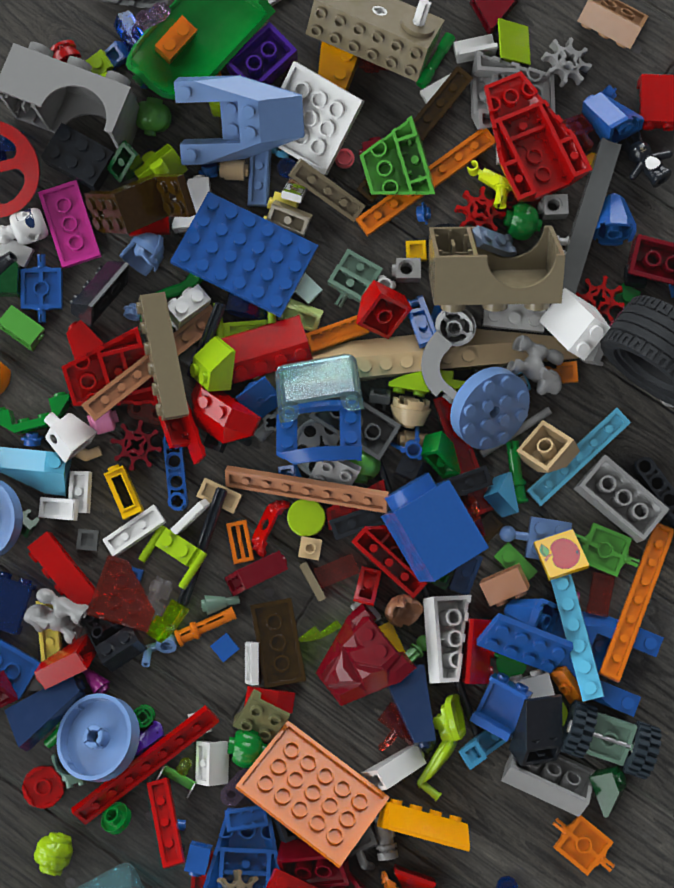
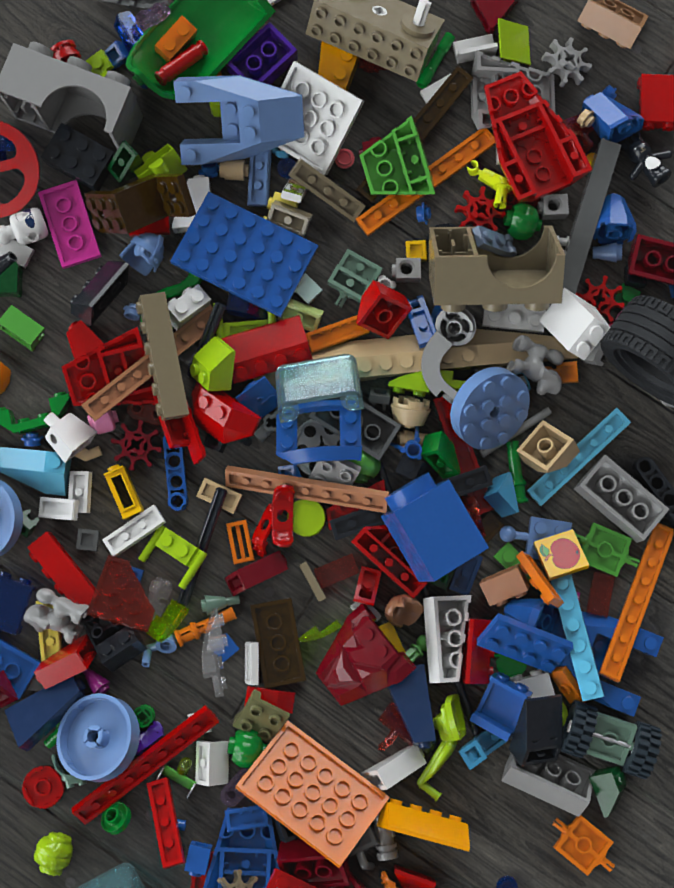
blue plate [20,254,63,324] -> none
bright green plant [136,97,172,137] -> none
white tile [171,499,210,534] -> none
tan brick [298,536,323,561] -> none
none -> red axle [154,40,209,86]
none -> clear slope [202,608,228,697]
none -> red piece [272,485,295,547]
none -> orange plate [516,551,564,608]
none -> tan plate [577,109,595,128]
none -> medium blue cone [593,242,622,263]

